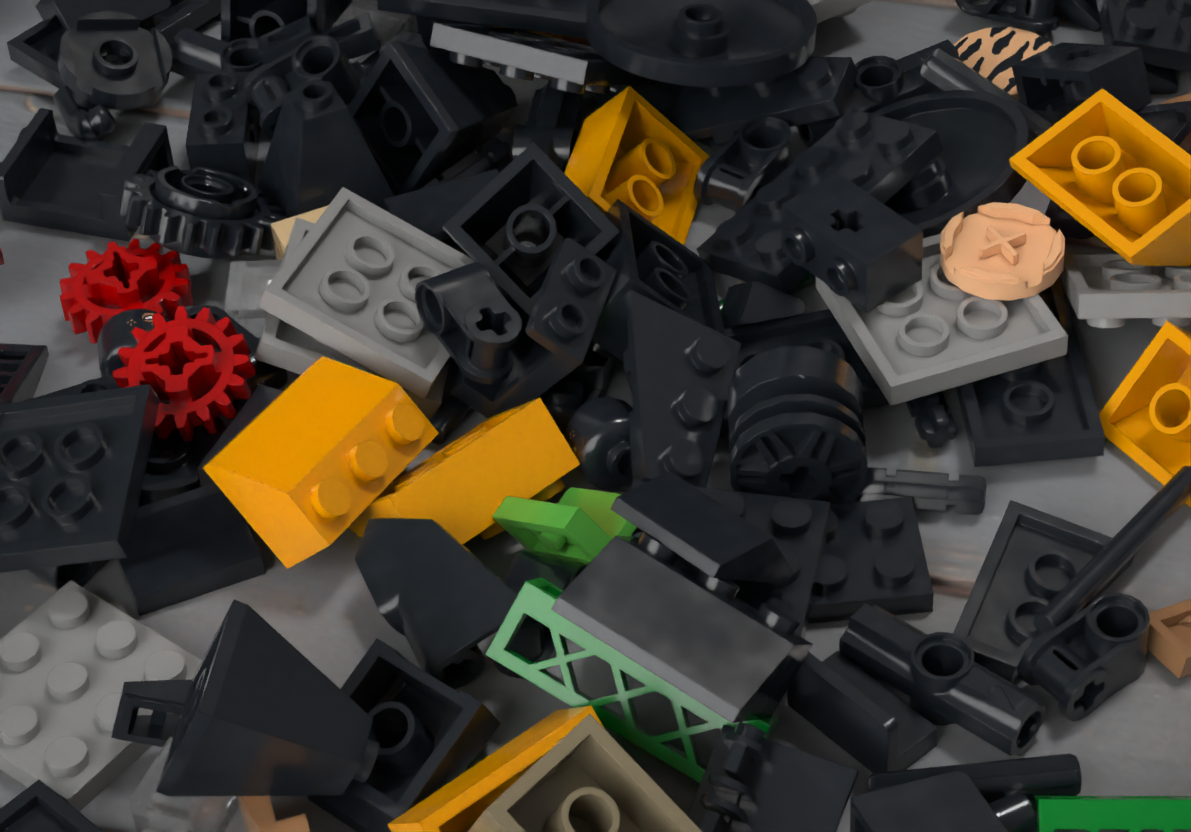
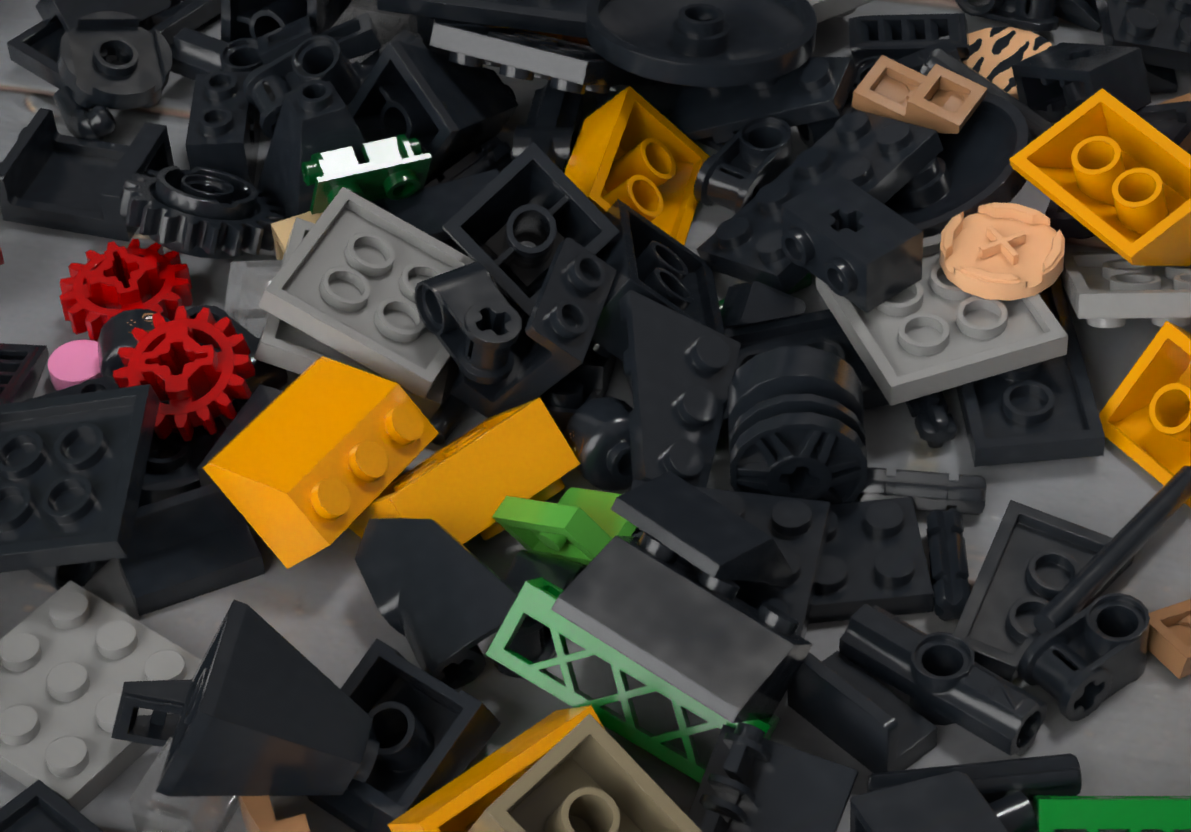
none -> bright pink tile [47,339,101,391]
none -> dark green hinge [301,134,432,215]
none -> black slope [849,13,970,64]
none -> medium nougat slope [851,55,988,134]
none -> black axle [926,508,971,622]

